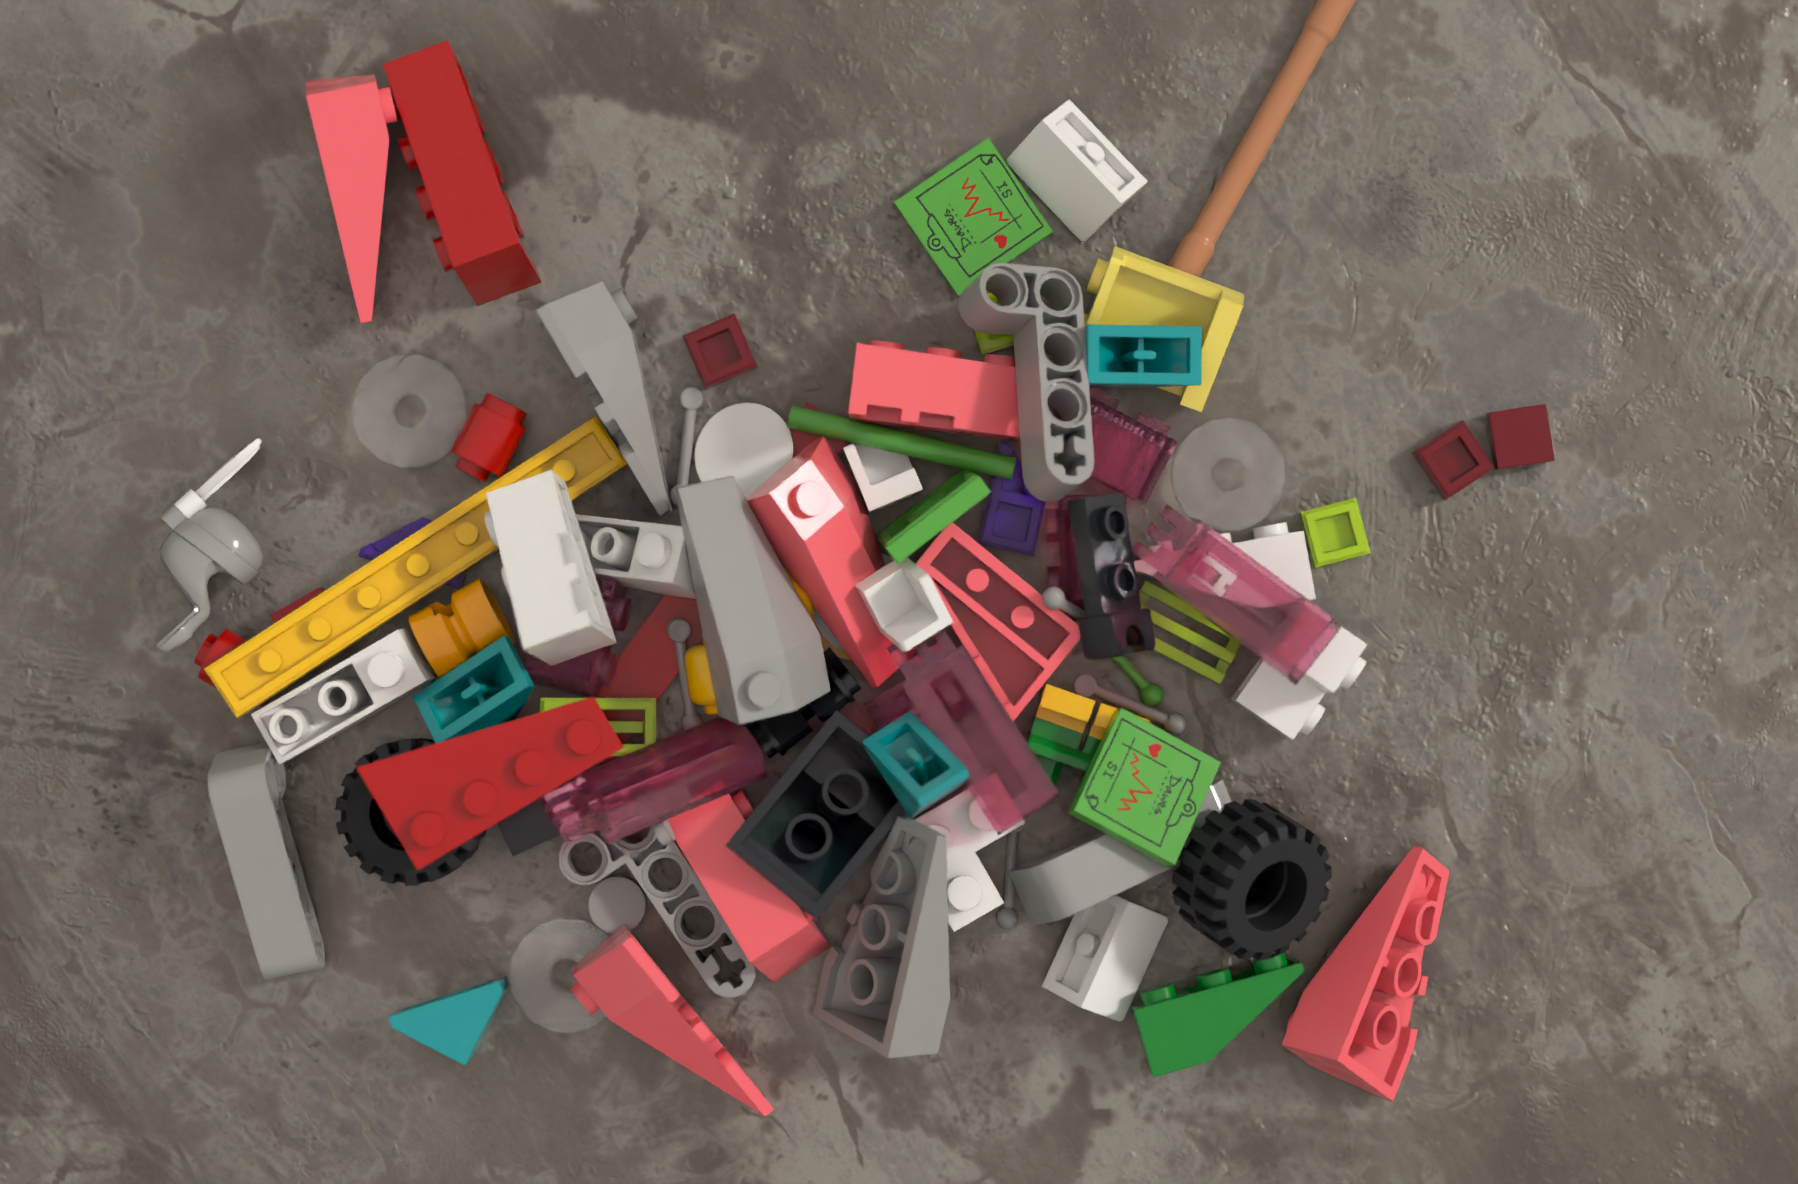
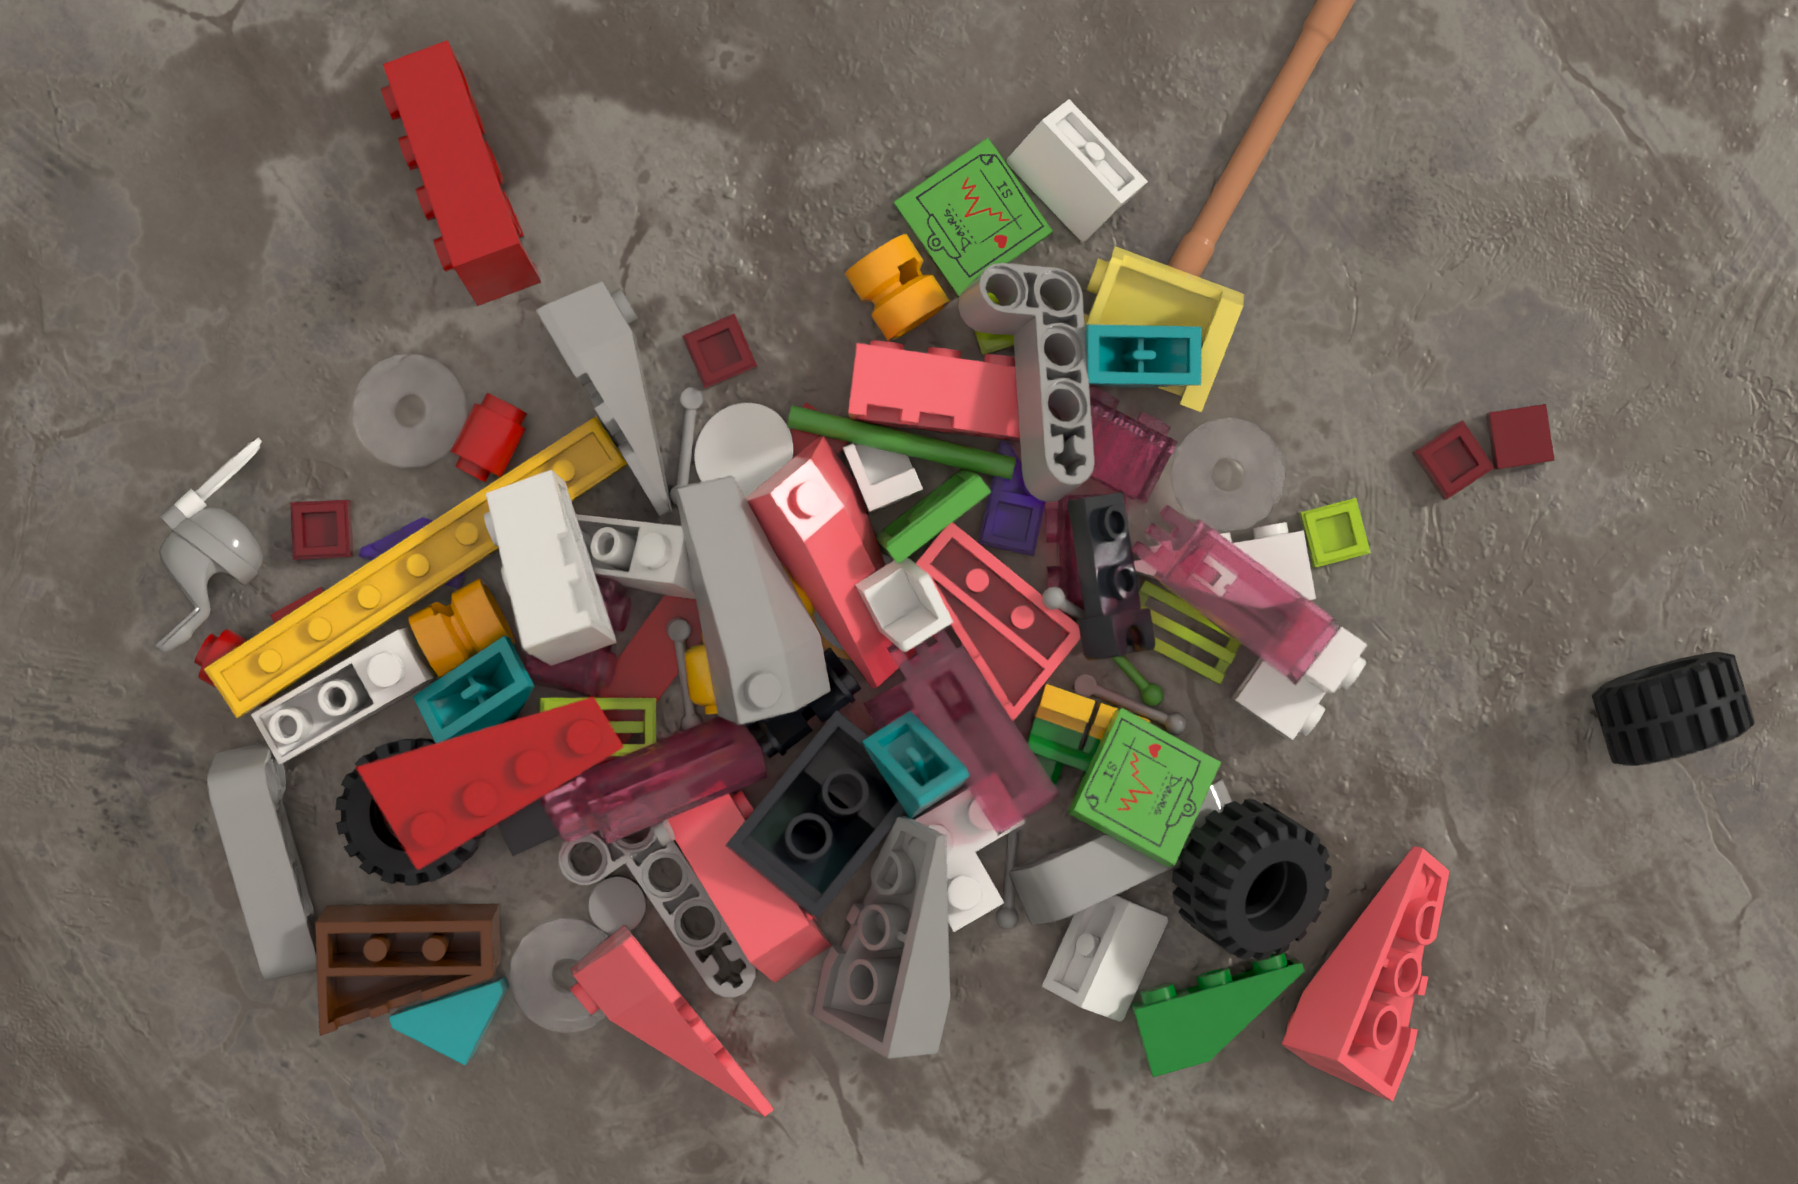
coral wedge [305,74,397,323] -> none
none -> dark red tile [290,500,353,560]
none -> reddish brown wedge [315,903,501,1036]
none -> light orange wheel [844,234,950,342]
none -> black tyre [1591,652,1755,766]

